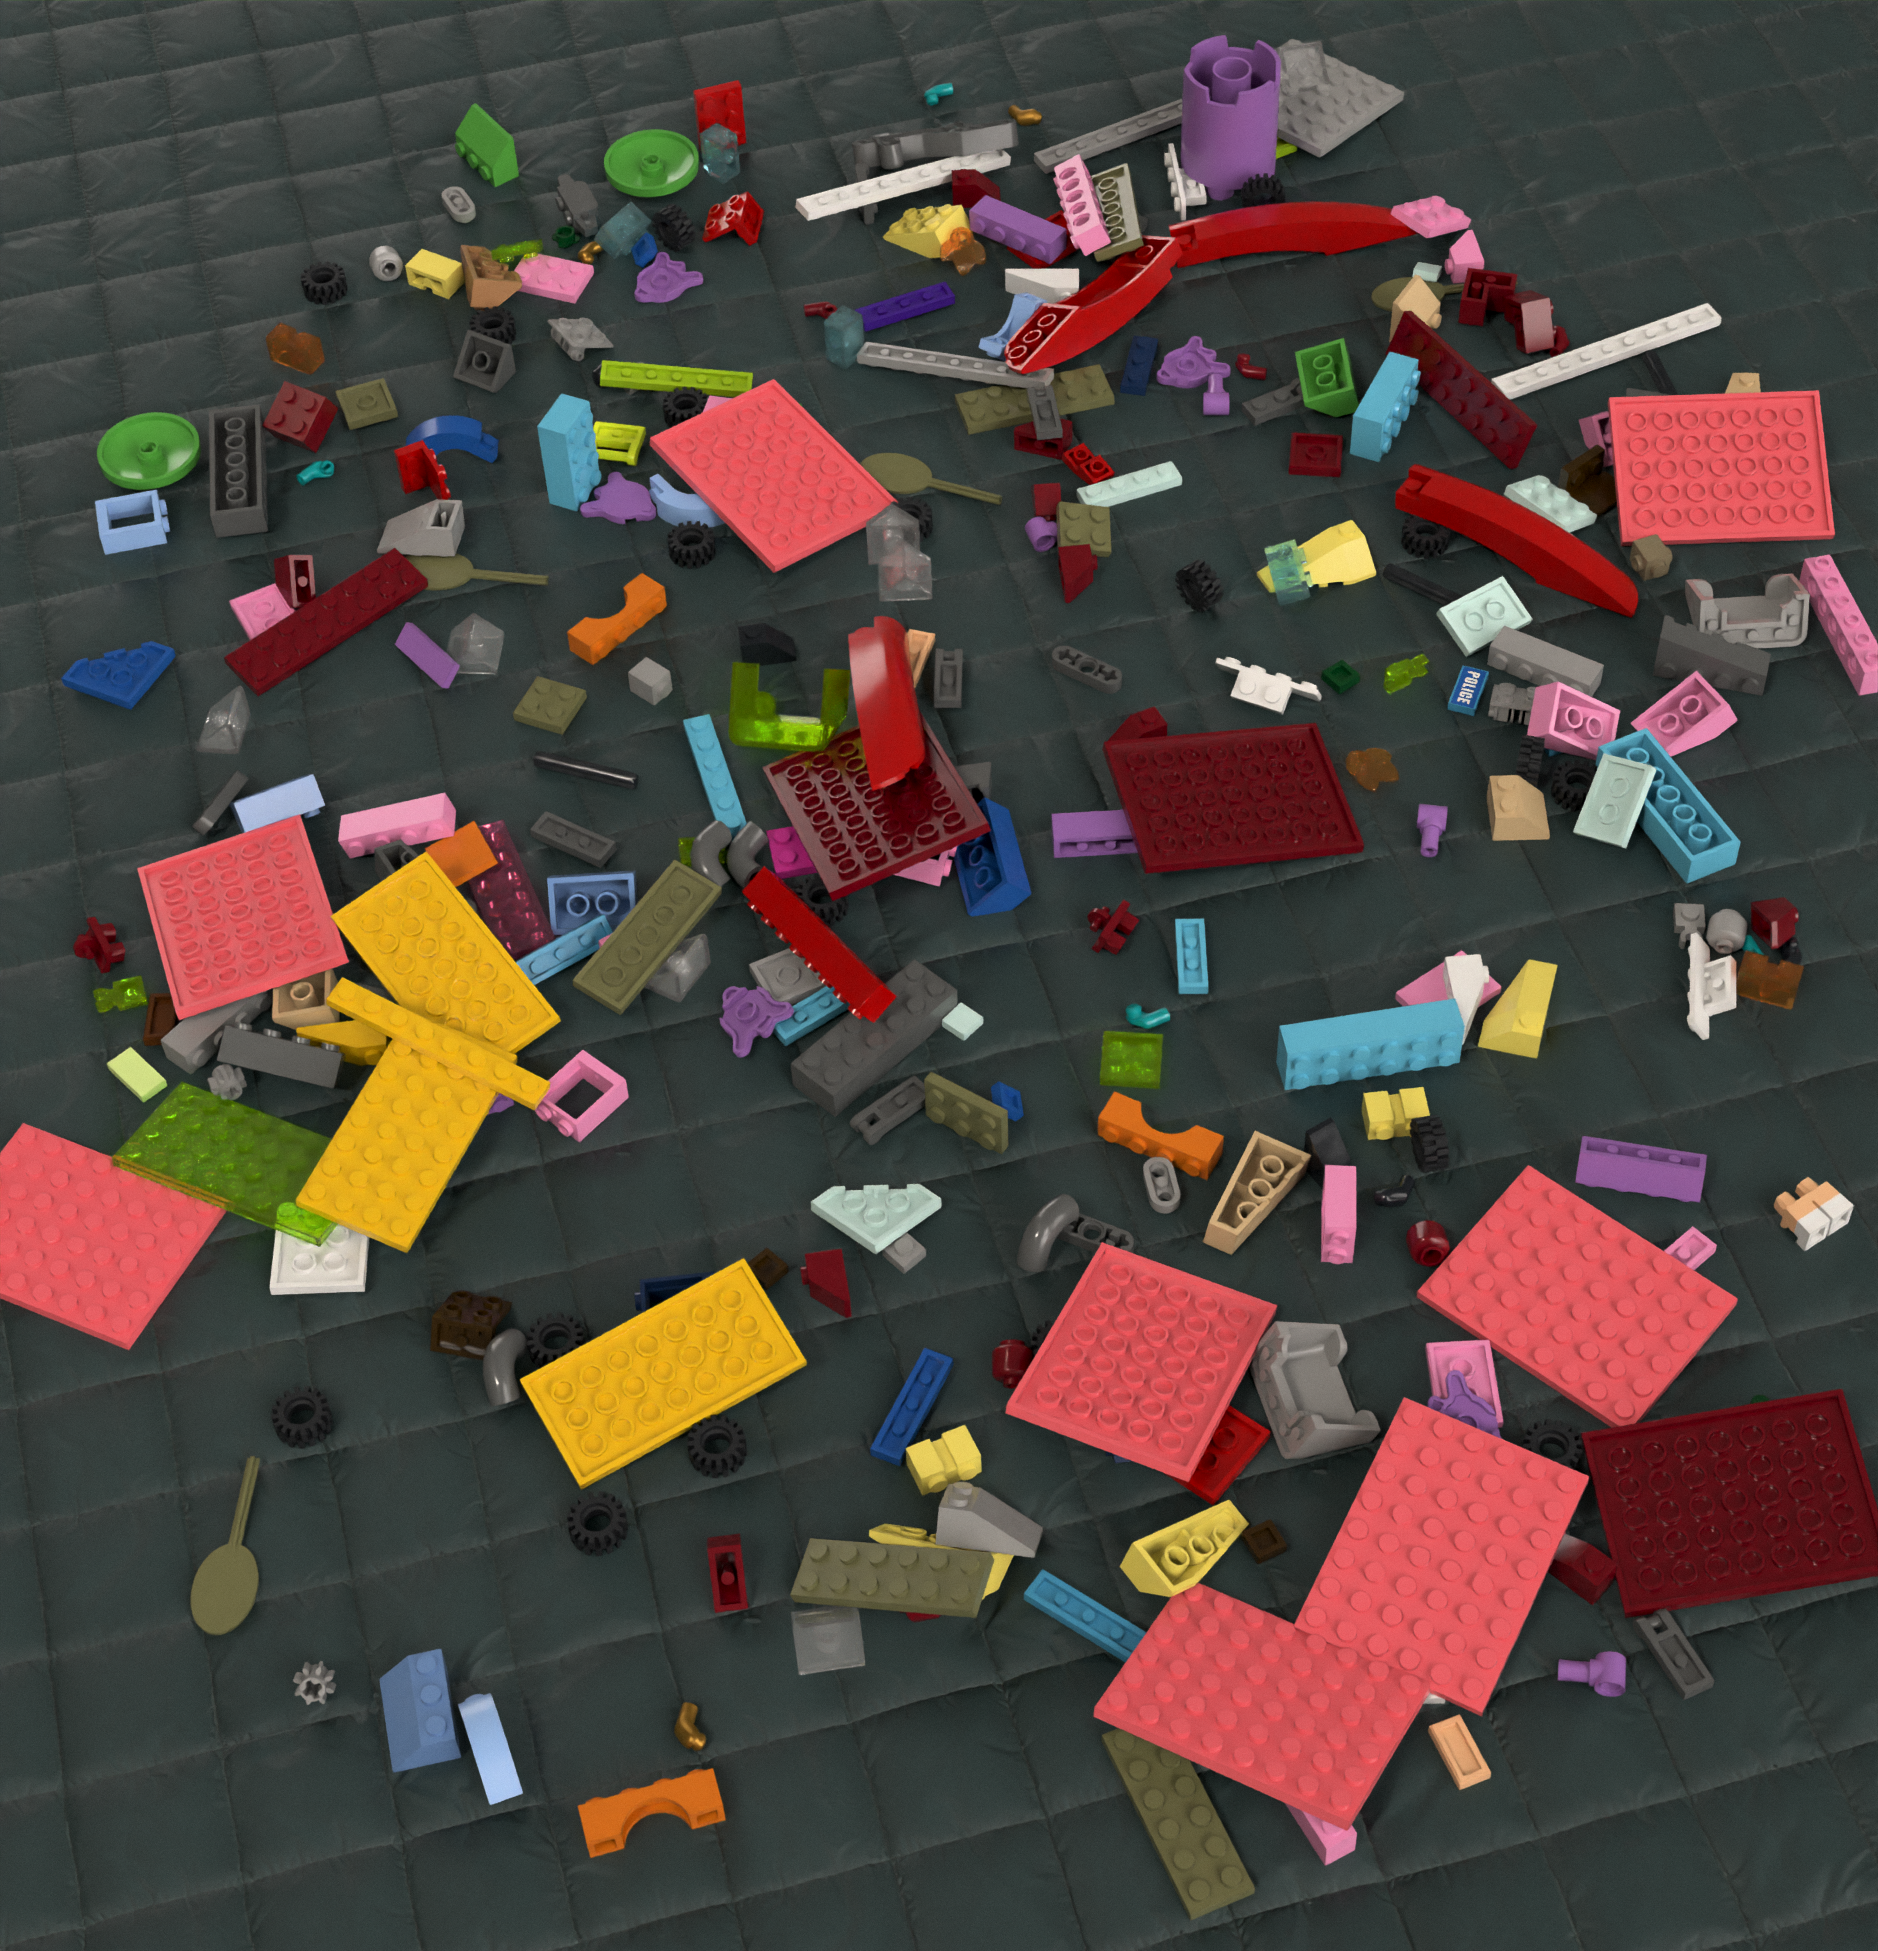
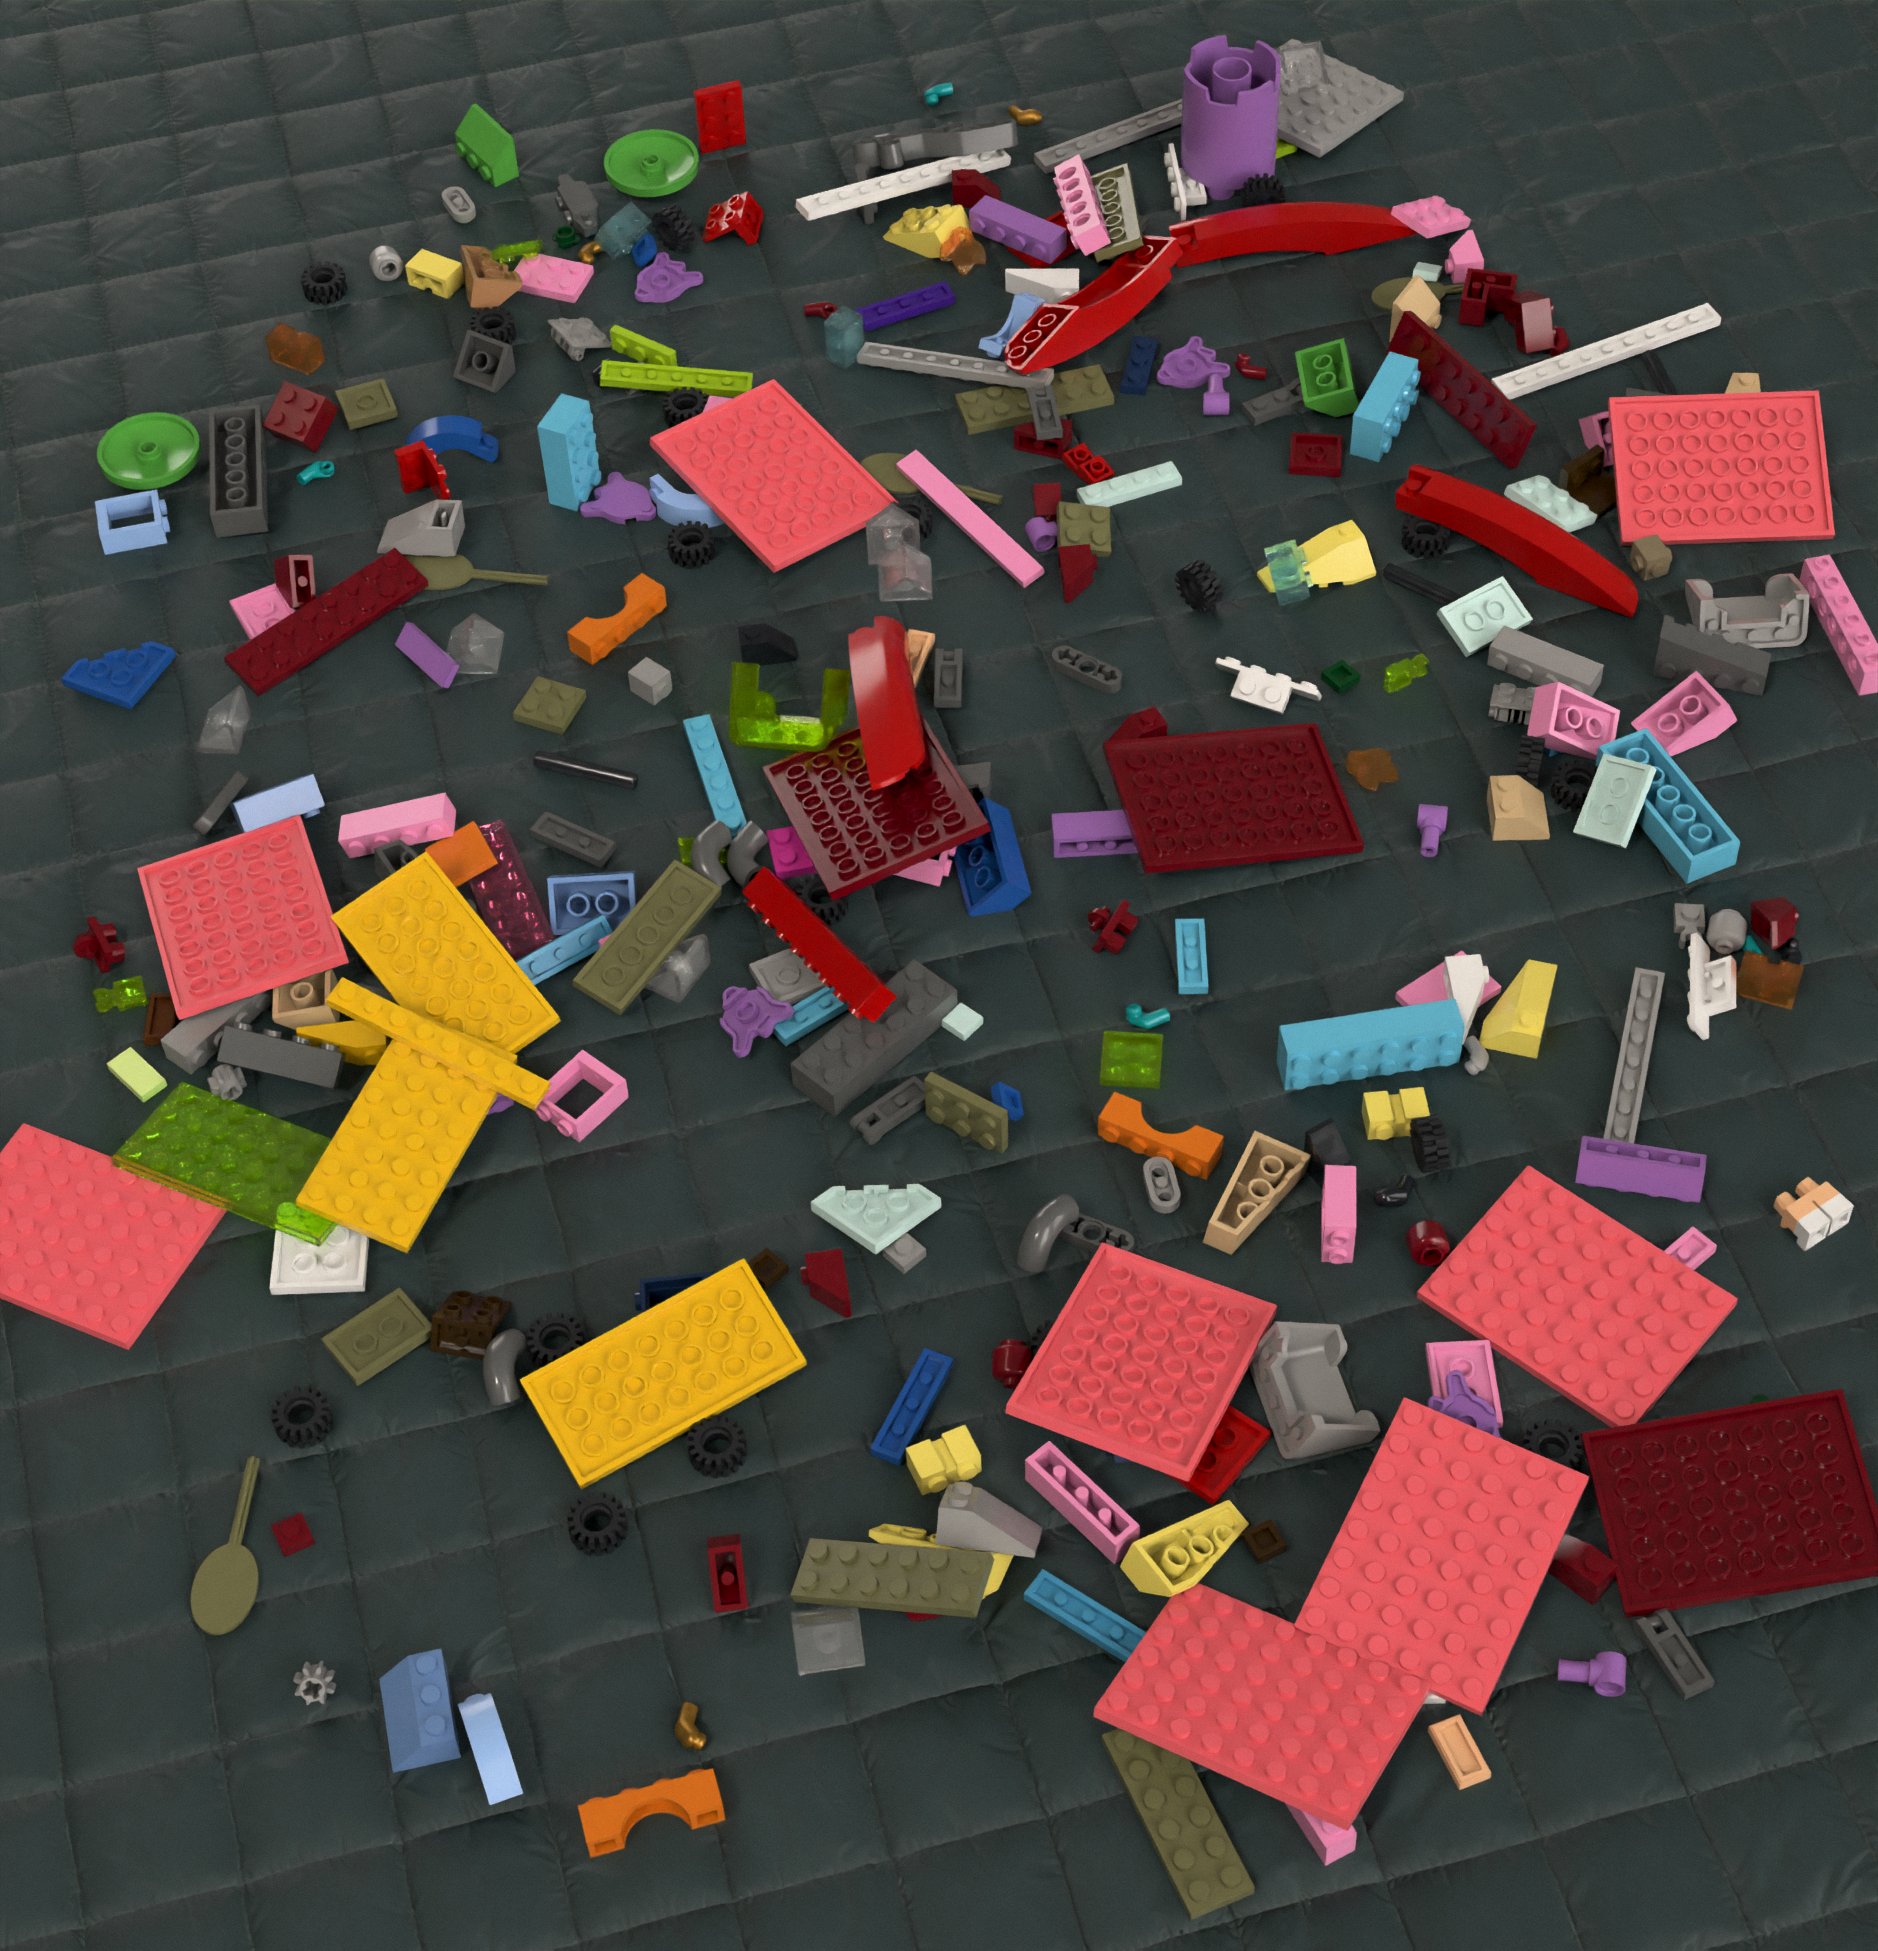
neon yellow plate [593,421,646,466] -> none
clear light blue brick [700,123,740,184] -> none
tile [1447,665,1489,716] -> none
none -> dark red plate [271,1512,315,1558]
none -> olive plate [321,1287,432,1386]
none -> lime plate [610,325,677,366]
none -> bright pink tile [896,450,1045,588]
none -> bright pink brick [1025,1441,1140,1565]
none -> light grey arm [1463,1035,1489,1076]
none -> light grey plate [1603,967,1665,1144]

